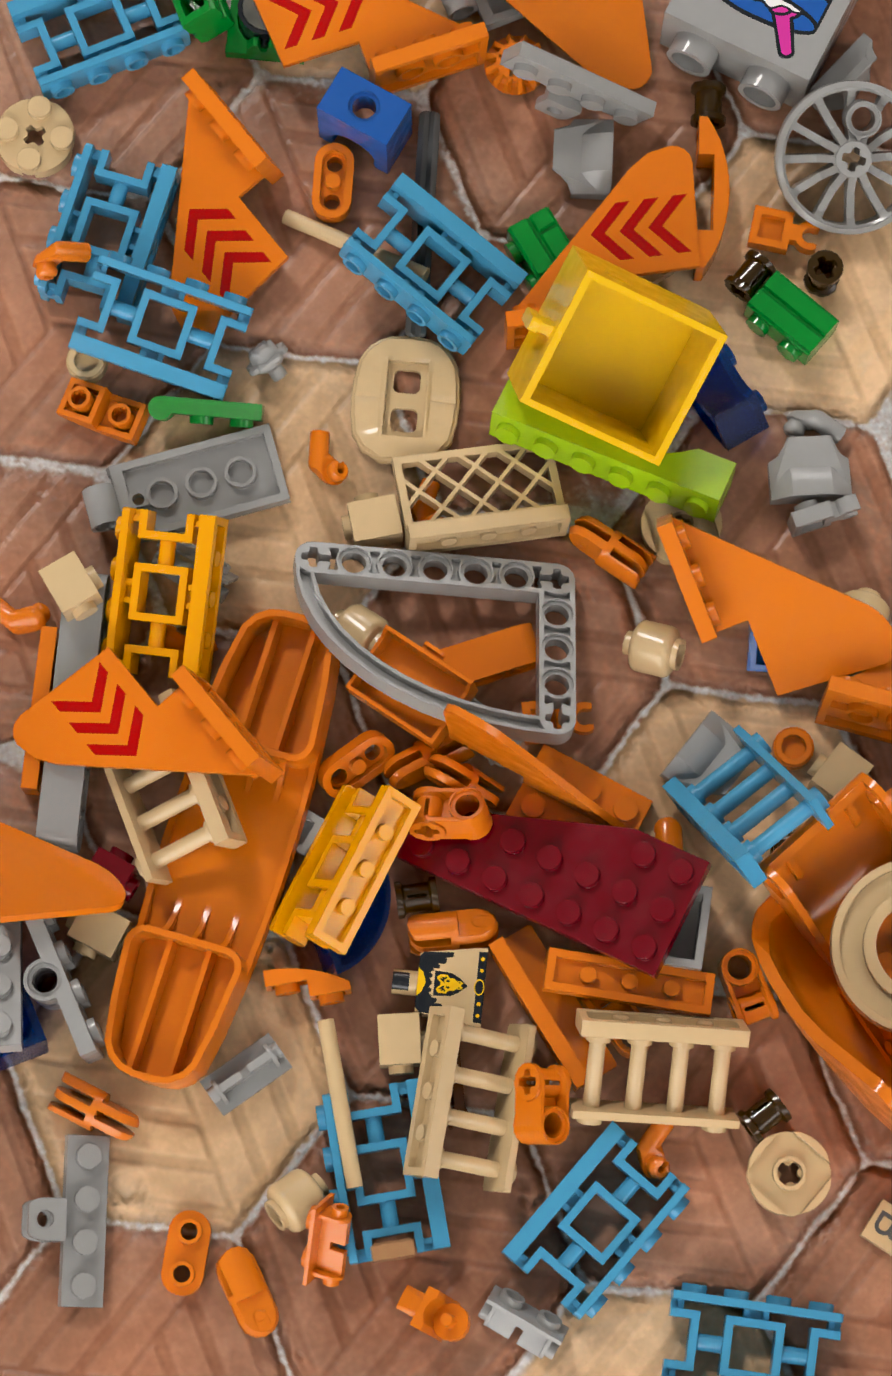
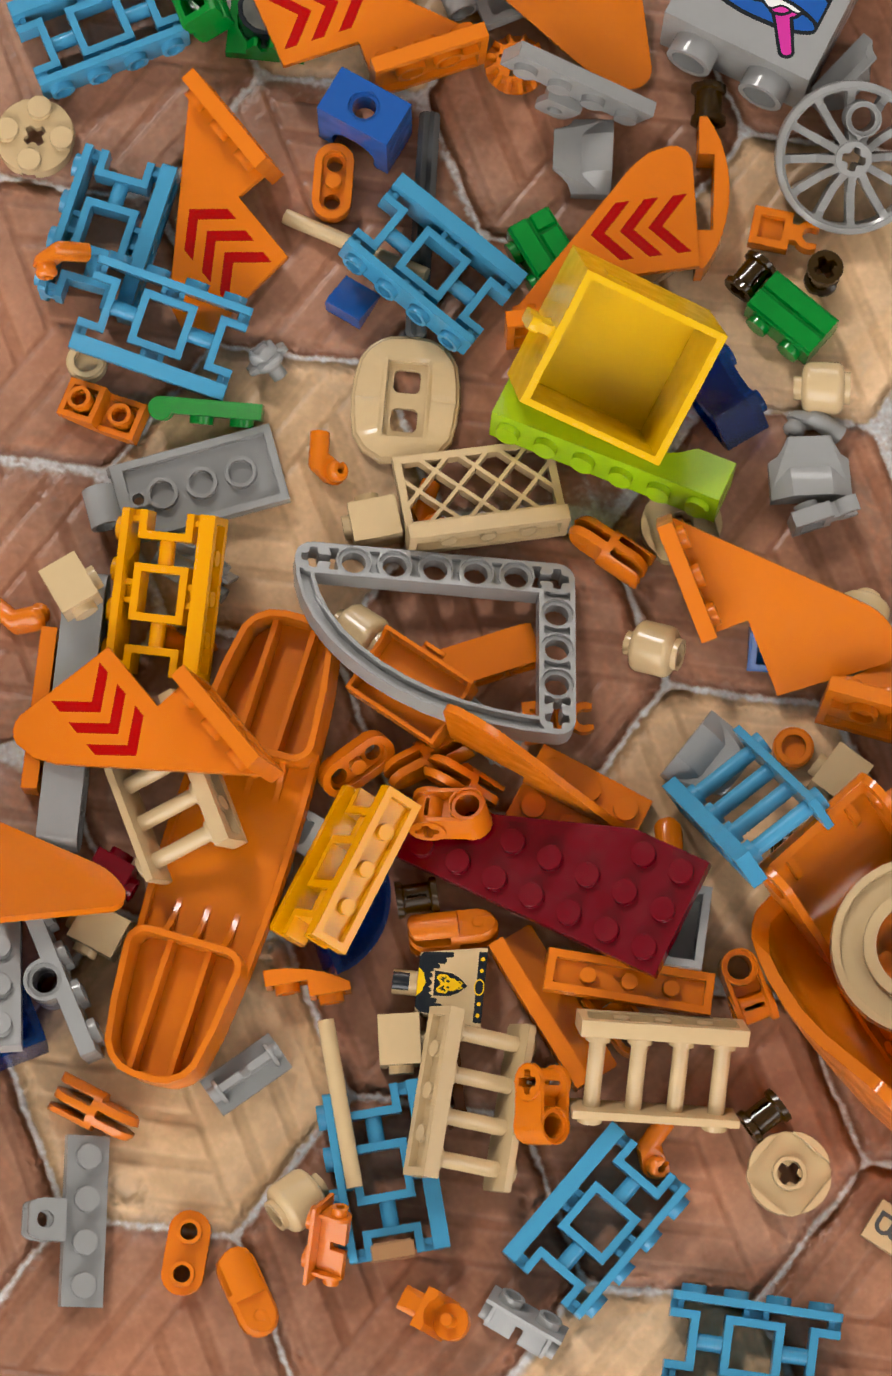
none -> blue slope [325,276,381,330]
none -> tan head [793,362,851,415]

